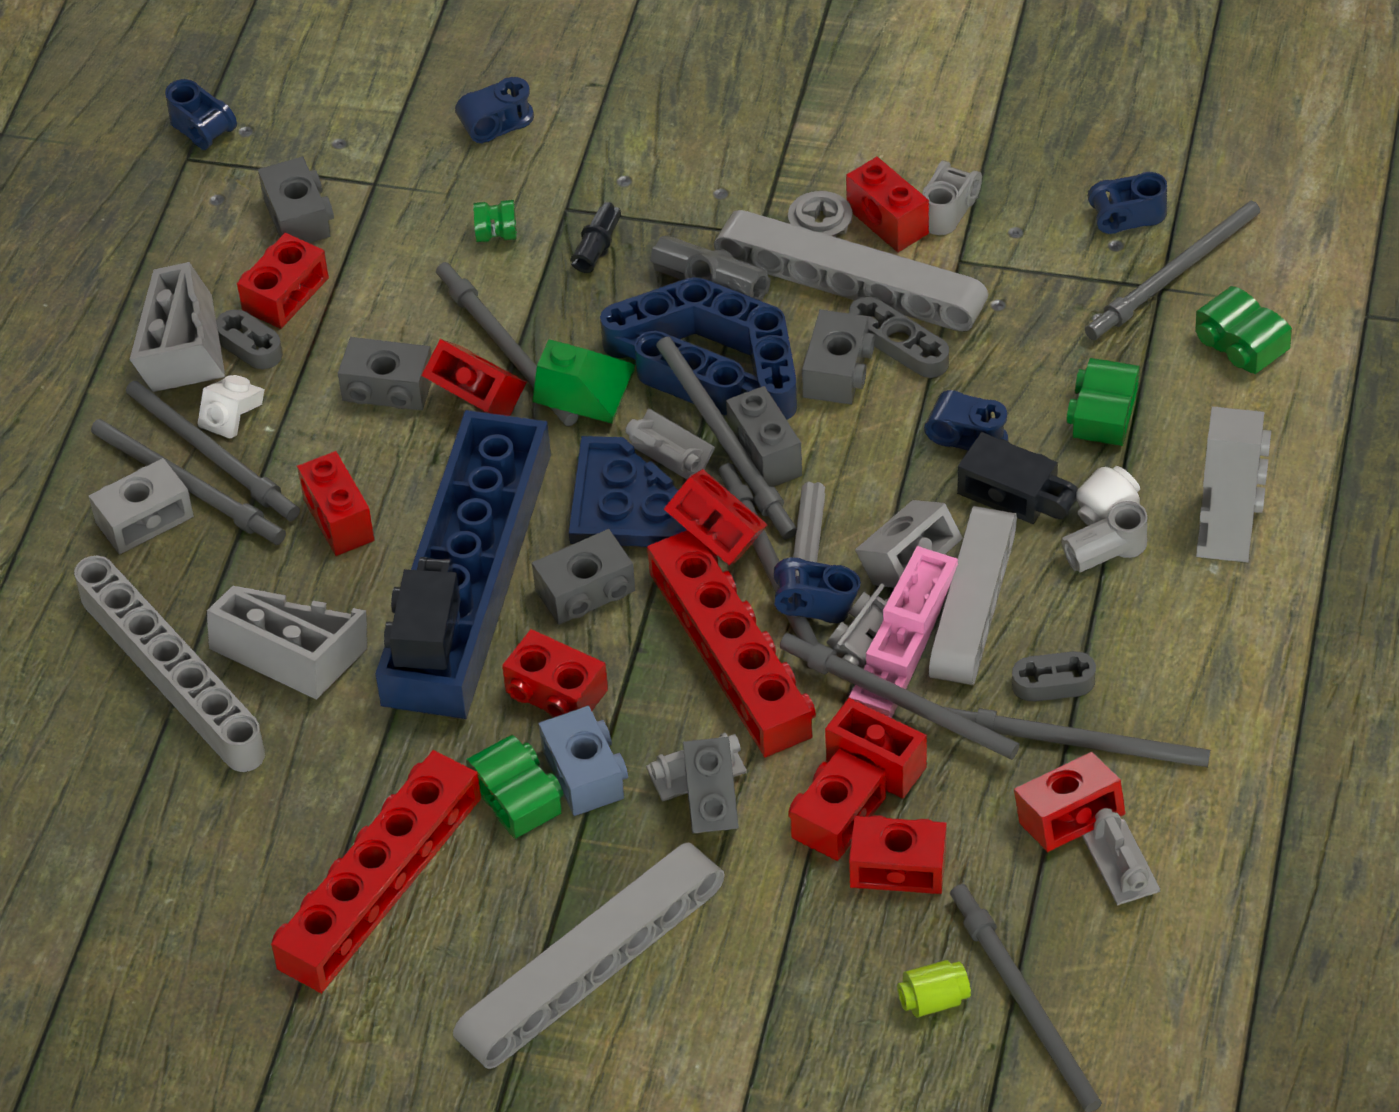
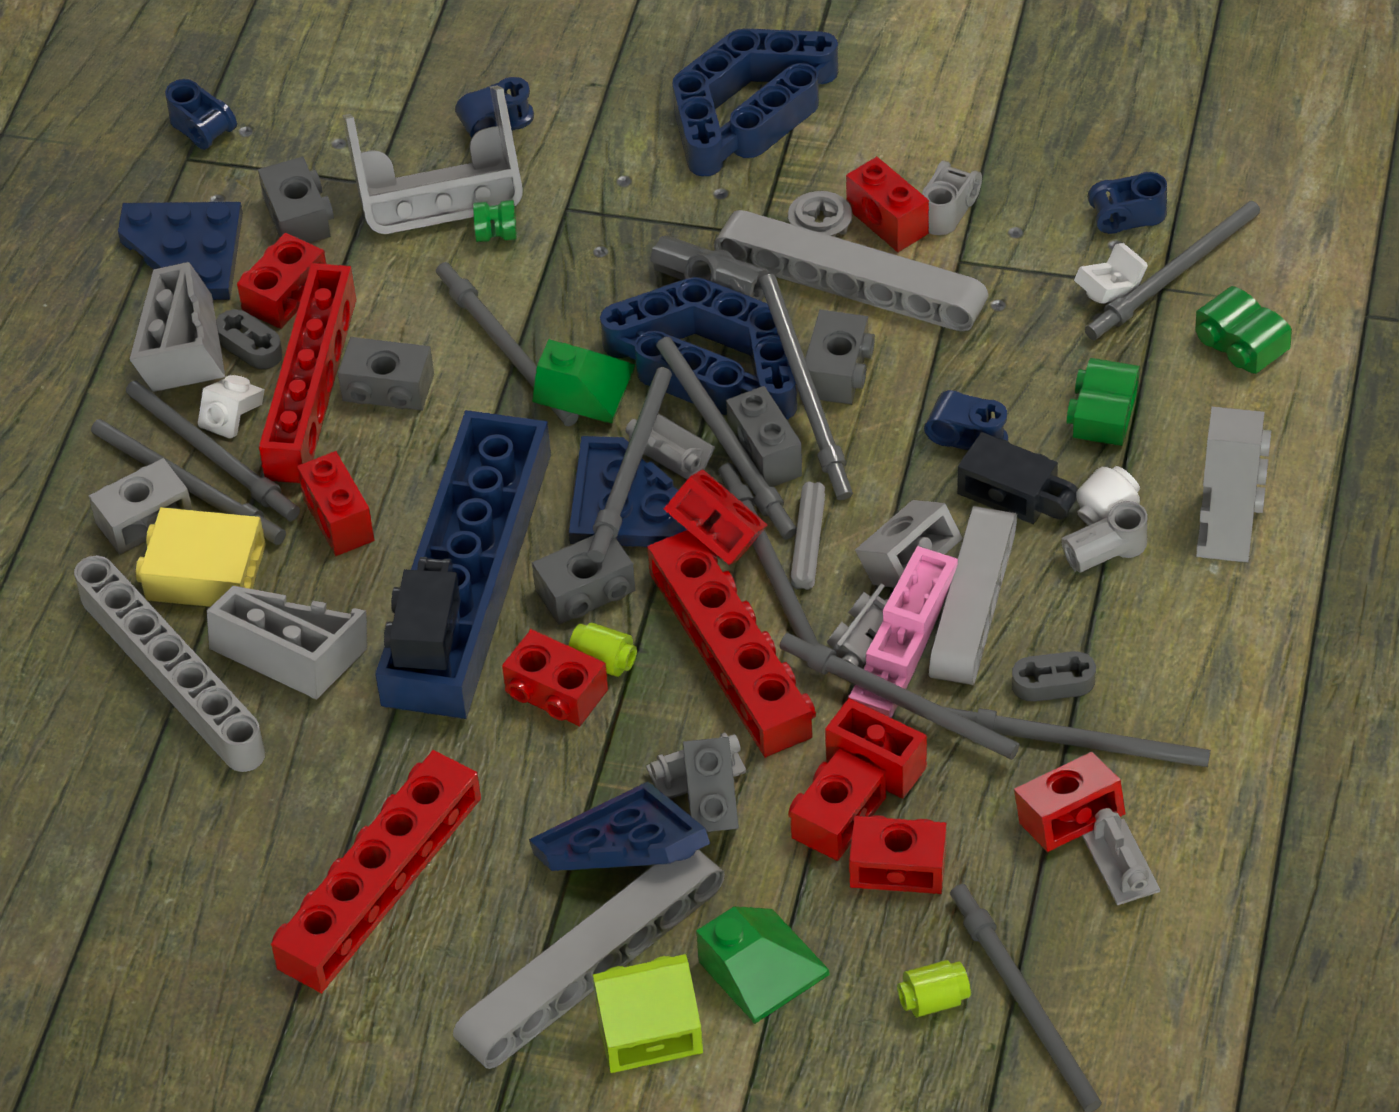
red brick [421,339,527,416] -> none
green brick [466,734,564,839] -> none
sand blue brick [539,706,628,816] -> none
black axle [570,202,621,273] -> none
dark blue piece [773,557,861,623] -> none
dark grey beam [849,297,949,378] -> none
none -> dark blue plate [118,202,243,300]
none -> light yellow brick [136,507,266,607]
none -> red brick [259,263,357,483]
none -> light grey windscreen [342,85,523,234]
none -> dark blue plate [529,781,710,871]
none -> lime brick [568,622,637,677]
none -> dark grey bar [587,367,672,562]
none -> lime slope [593,954,703,1073]
none -> dark blue piece [672,28,839,176]
none -> green slope [696,906,830,1024]
none -> dark grey bar [759,274,853,500]
none -> white bracket [1074,243,1148,304]

